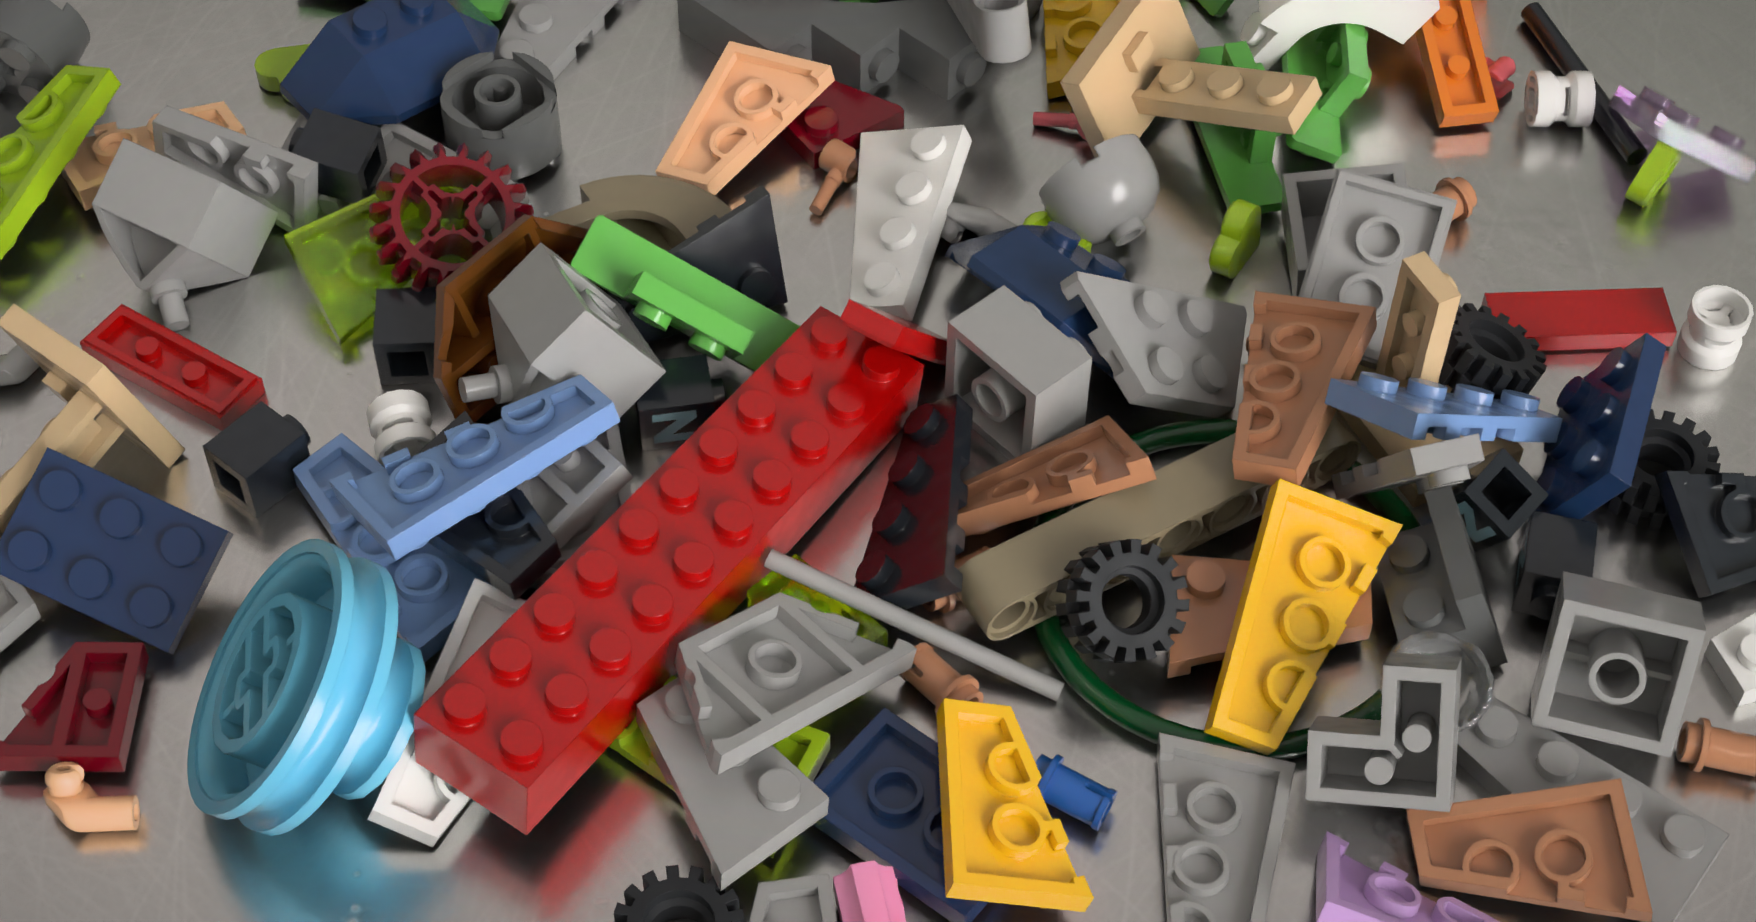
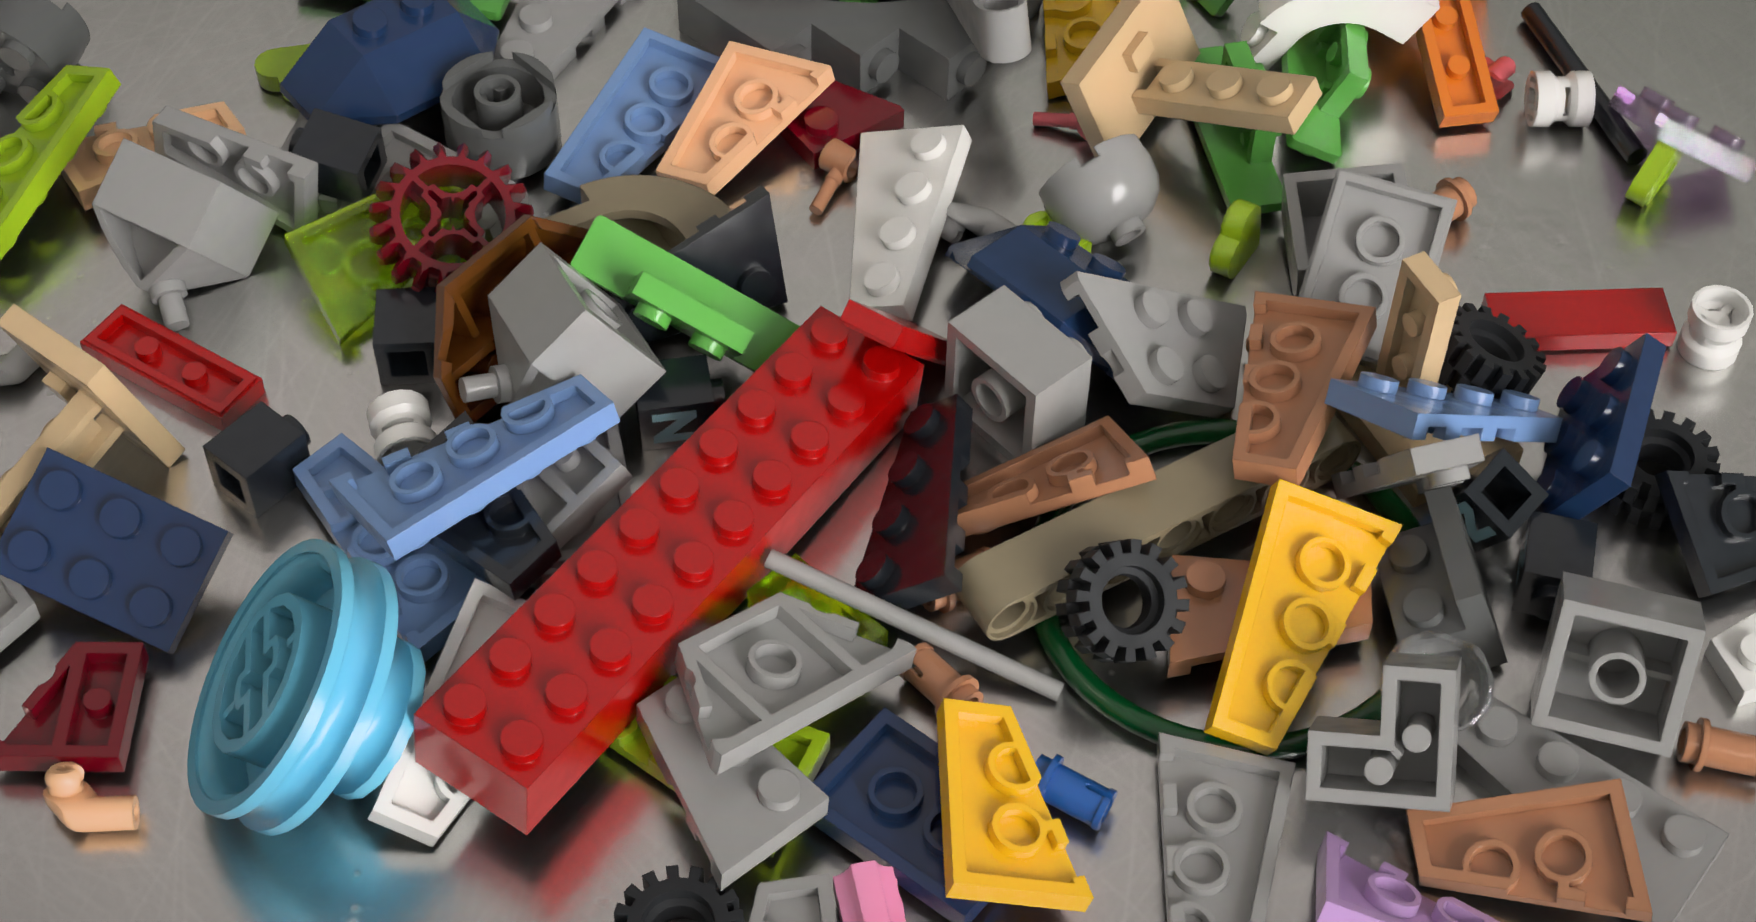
none -> medium blue wing [544,27,720,204]

